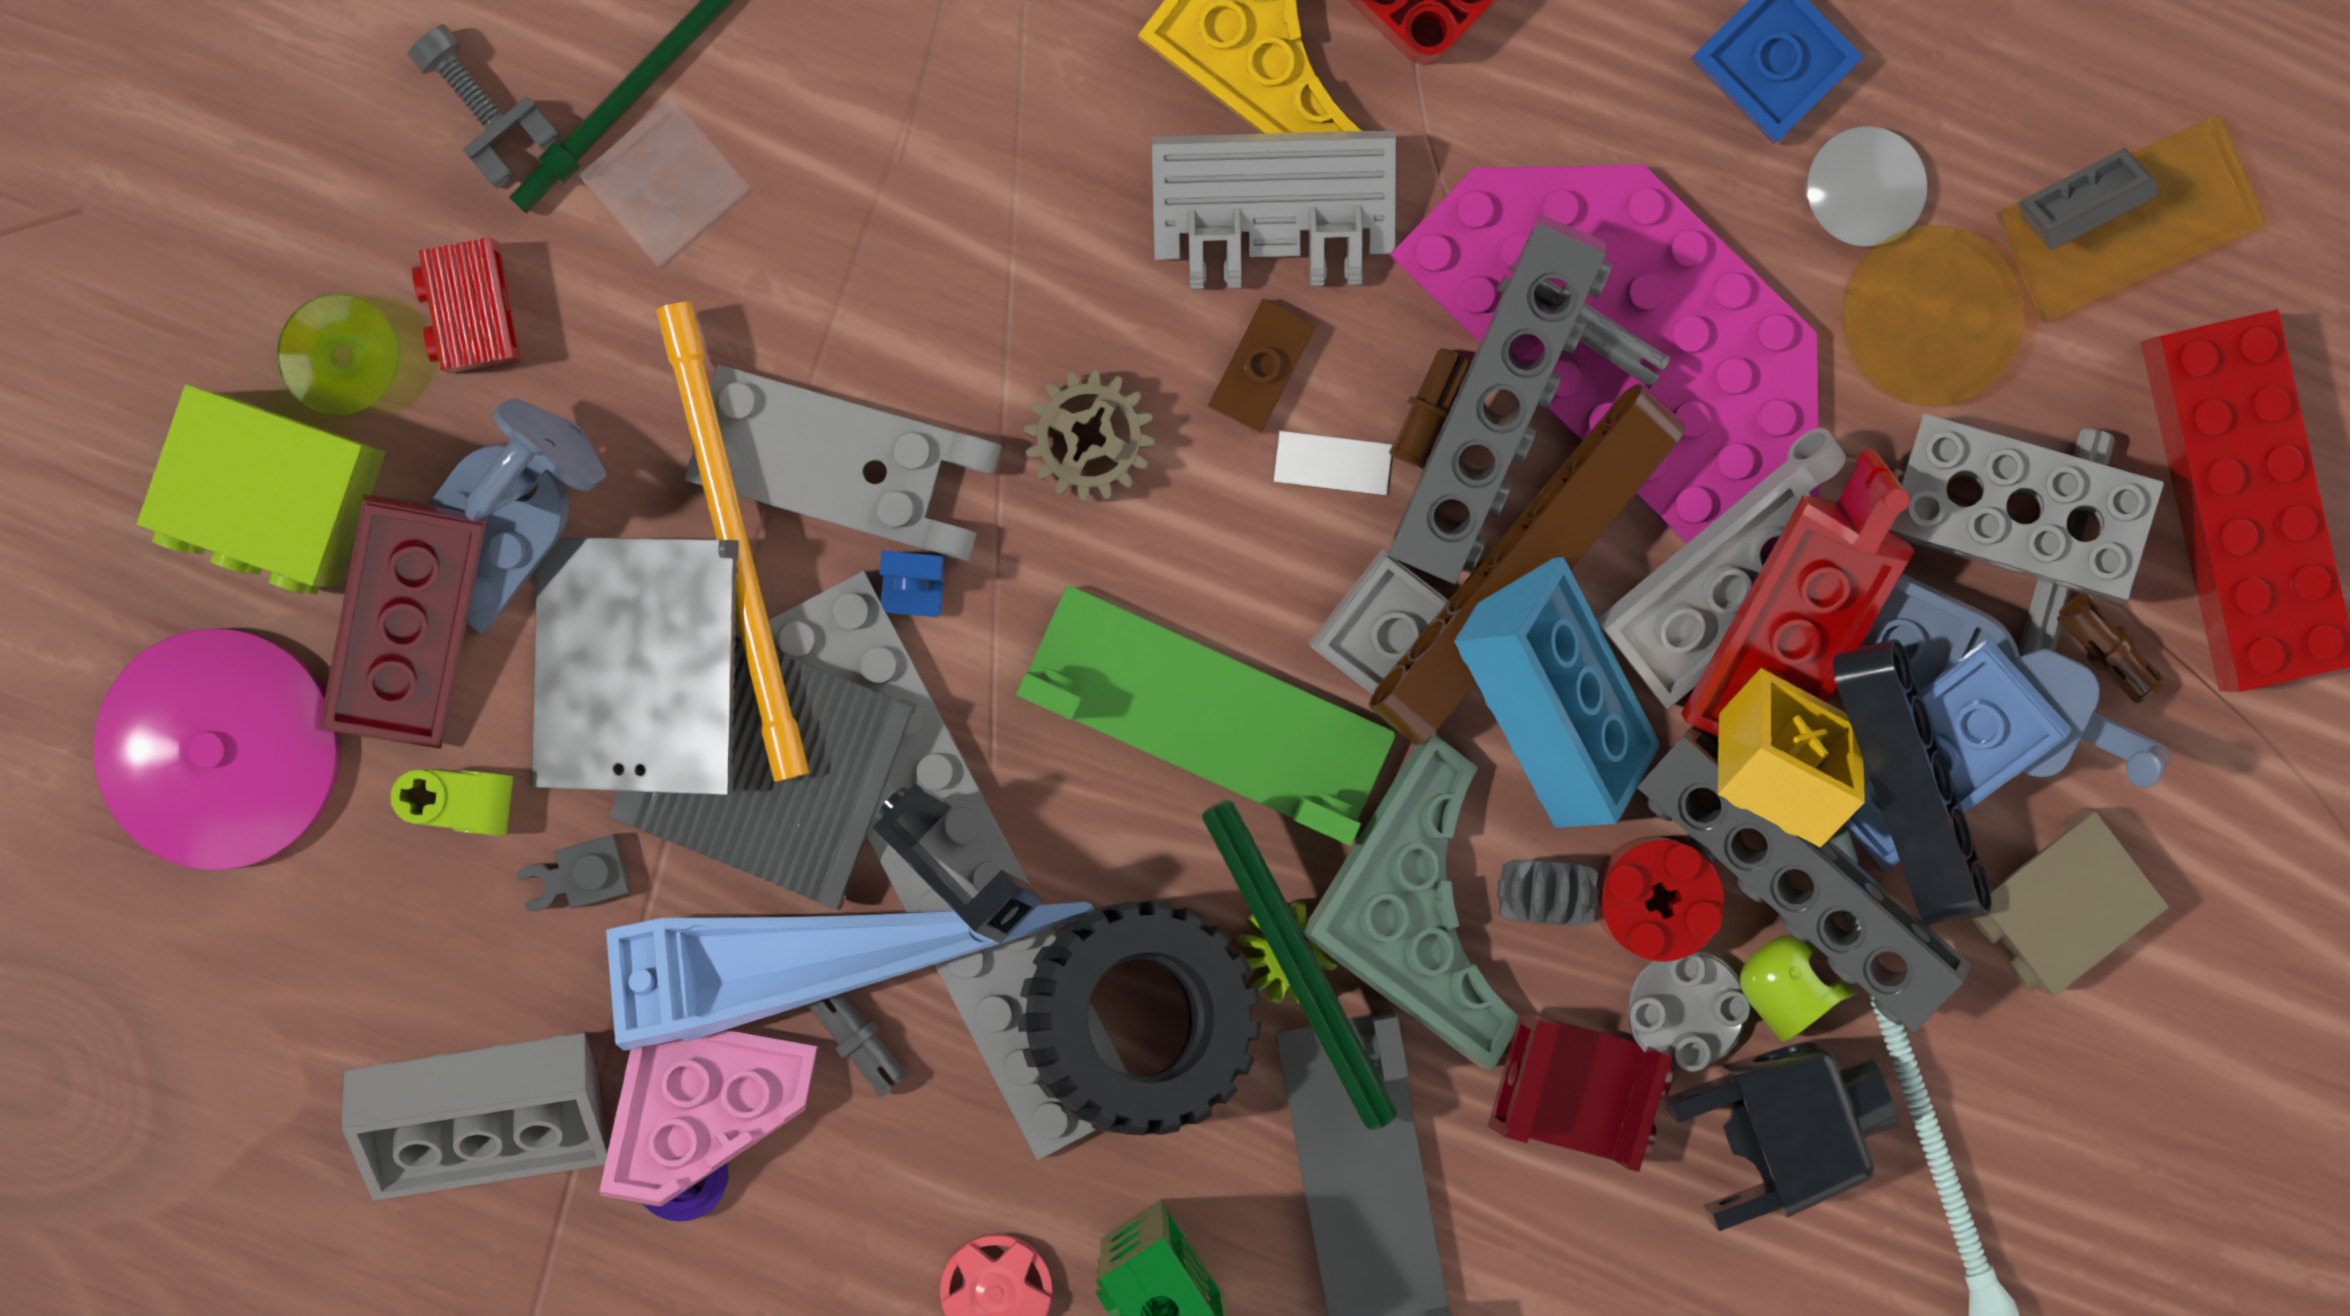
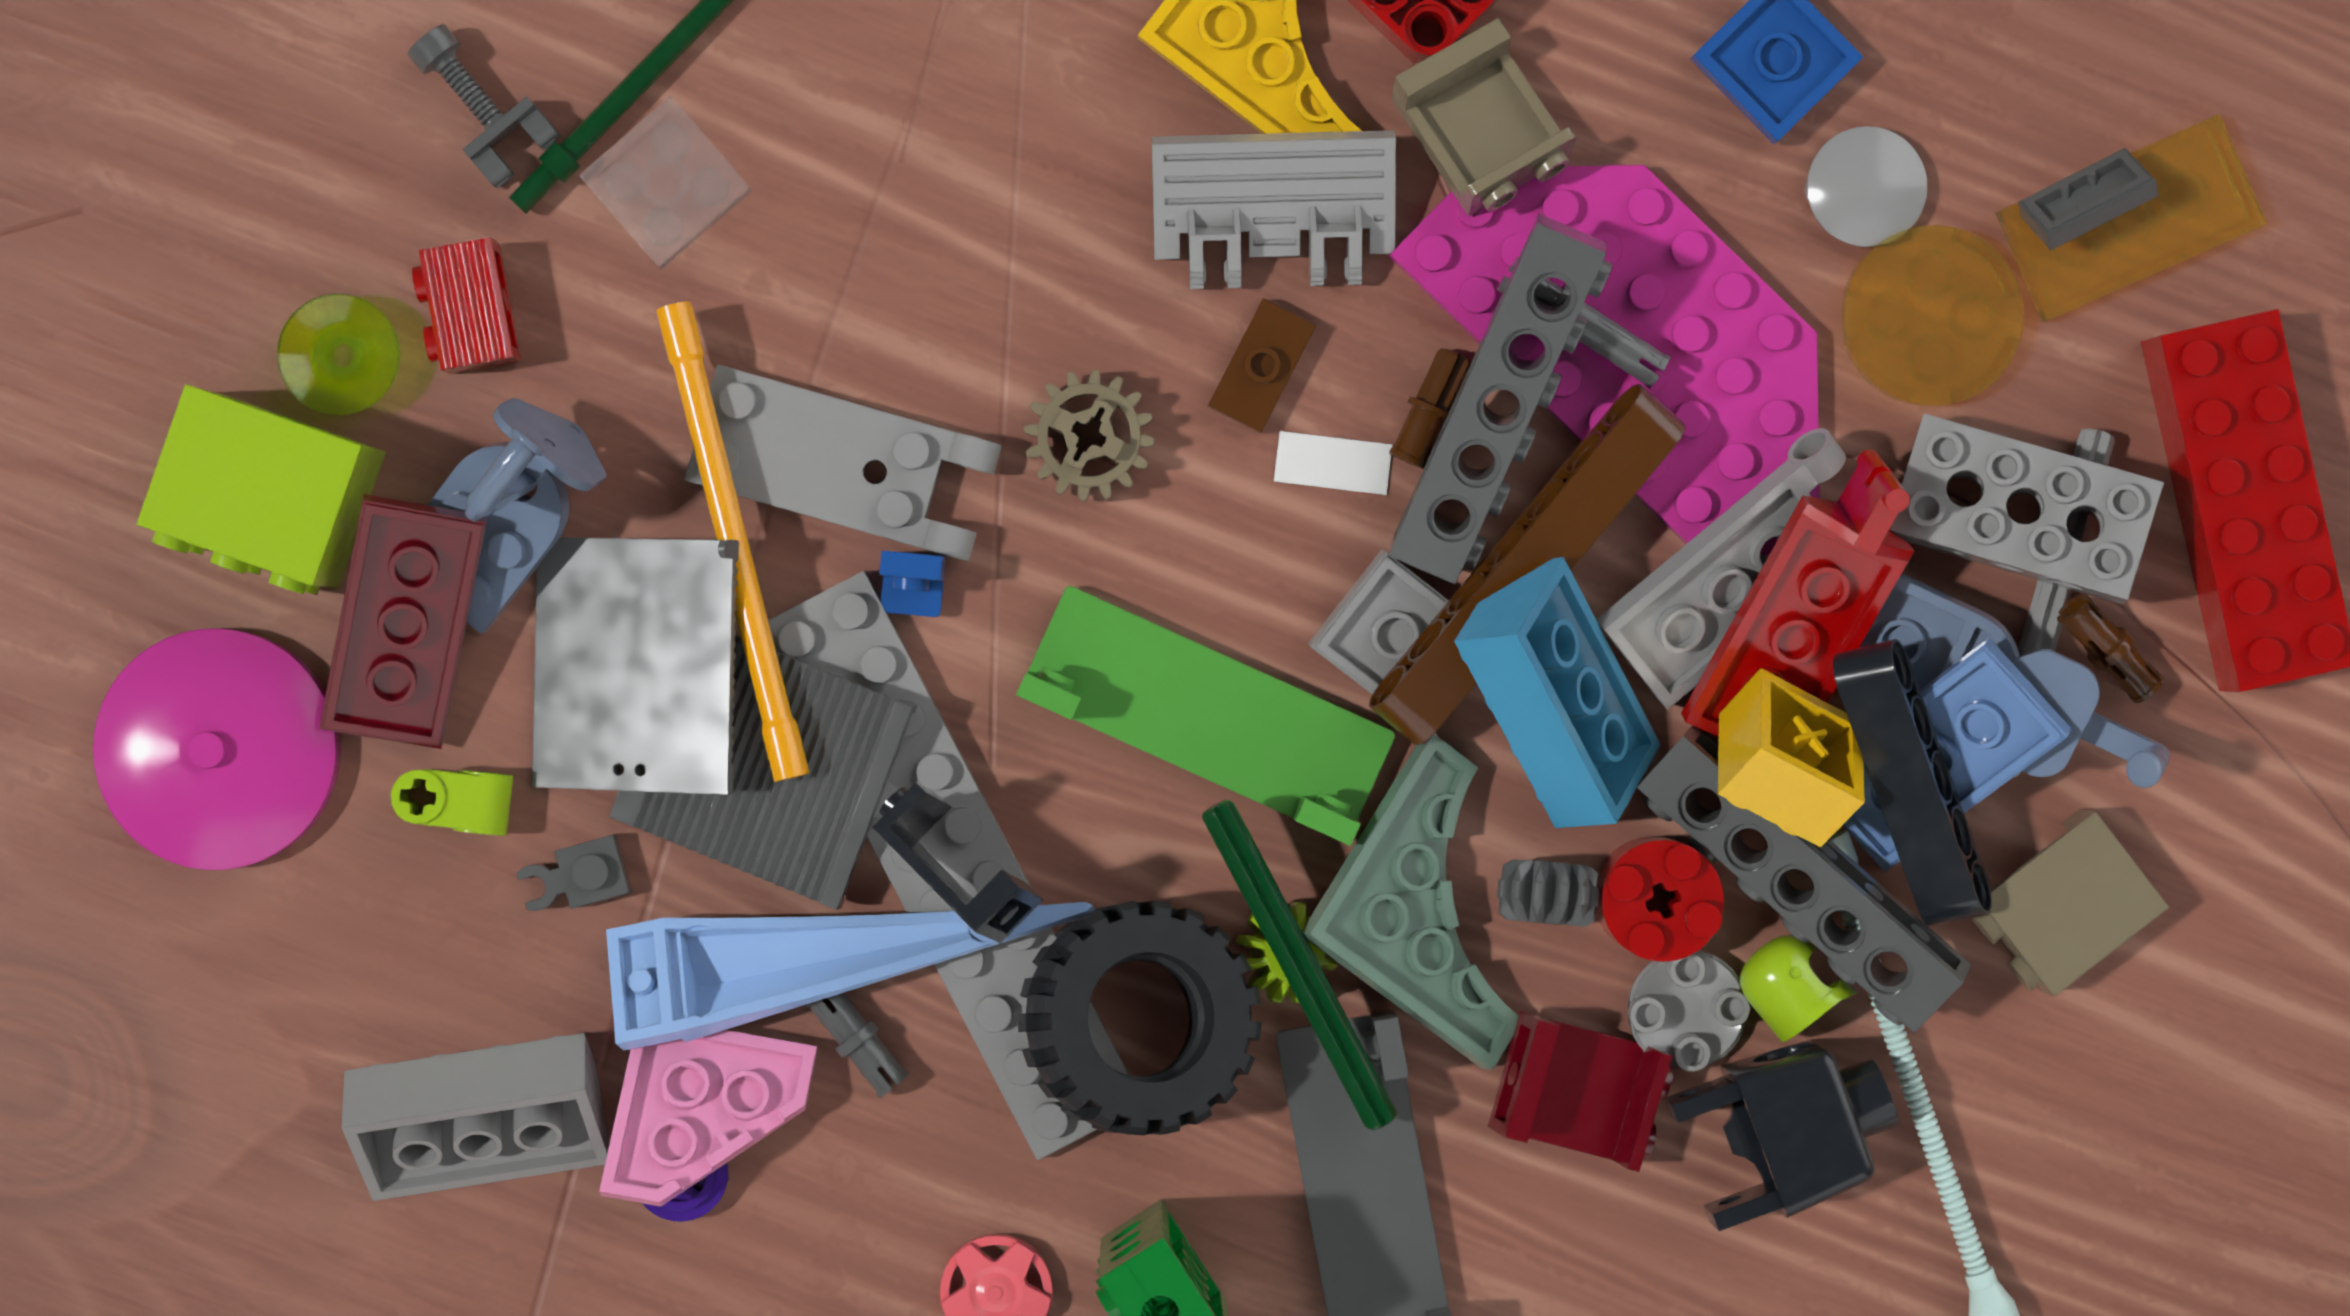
none -> dark tan panel [1391,18,1576,216]

